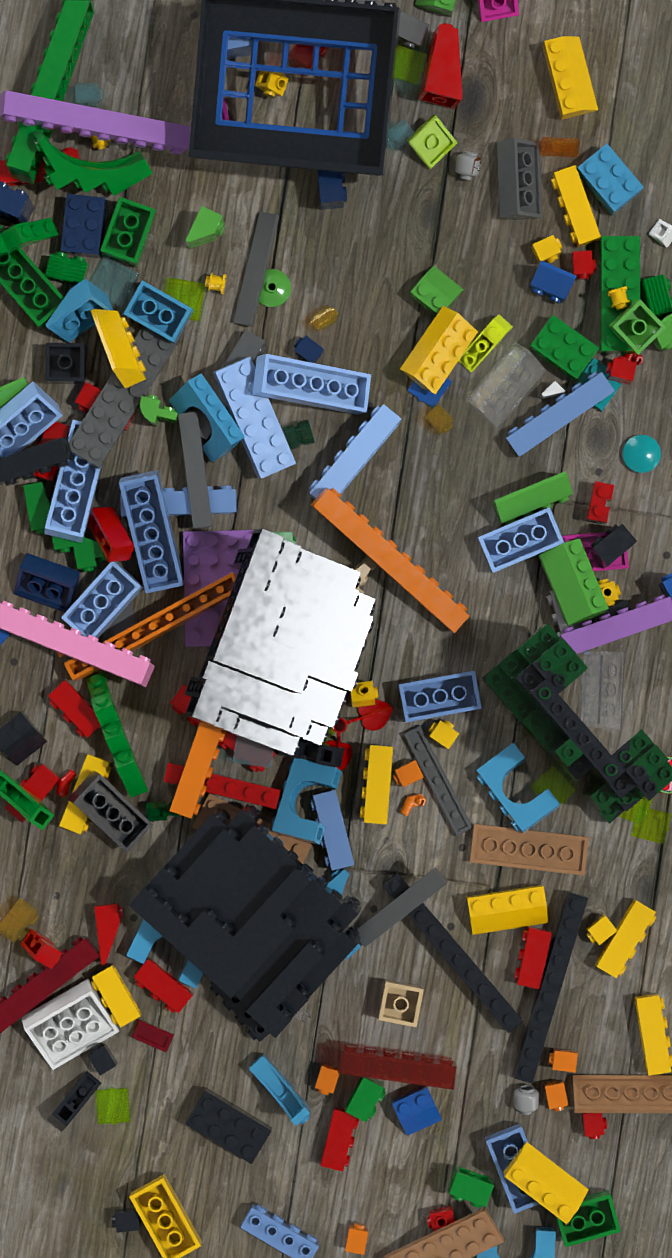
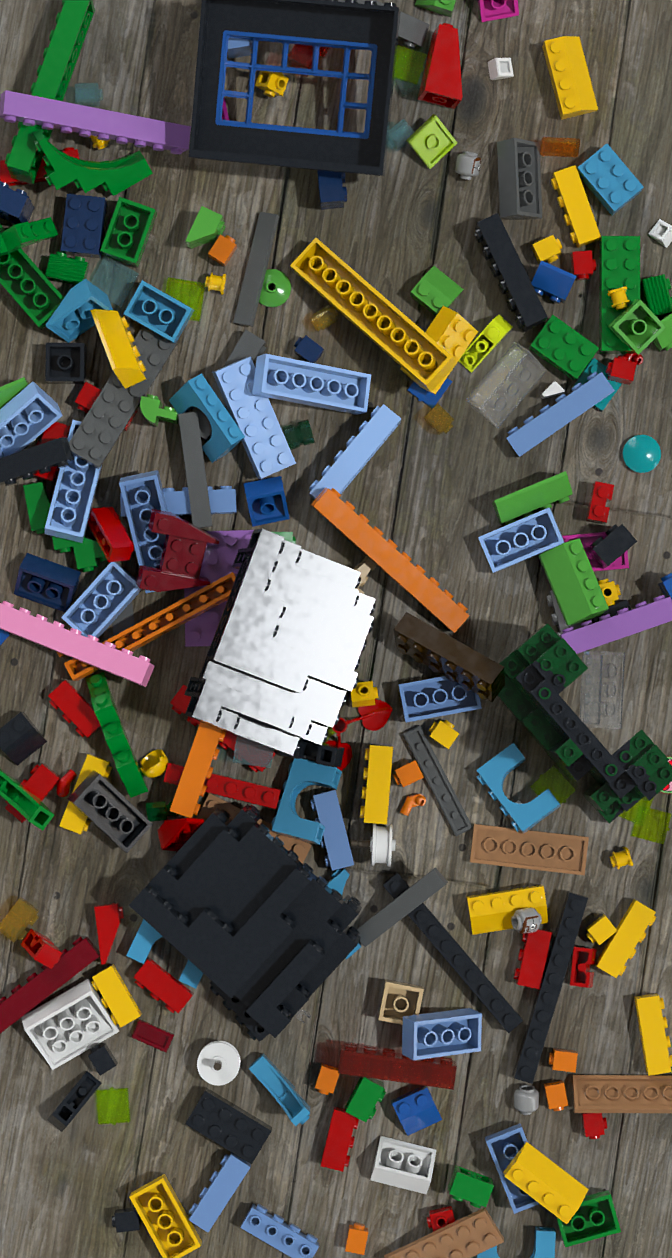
none -> dark red wedge [136,509,219,592]
none -> yellow hair [140,749,169,778]
none -> red slope [157,818,204,851]
none -> medium blue brick [188,1152,251,1232]
none -> white wheel [197,1041,240,1086]
none -> orange brick [208,234,237,267]
none -> blue slope [244,476,290,527]
none -> yellow brick [290,238,457,392]
none -> white wheel [351,823,396,867]
none -> white slope [370,1136,436,1194]
none -> dark brown brick [394,612,505,702]
none -> medium blue brick [402,1008,482,1060]
none -> black brick [473,213,547,332]
none -> white slope [488,58,514,80]
none -> light grey head [511,907,542,934]
none -> red brick [570,947,597,988]
none -> yellow brick [609,847,633,870]

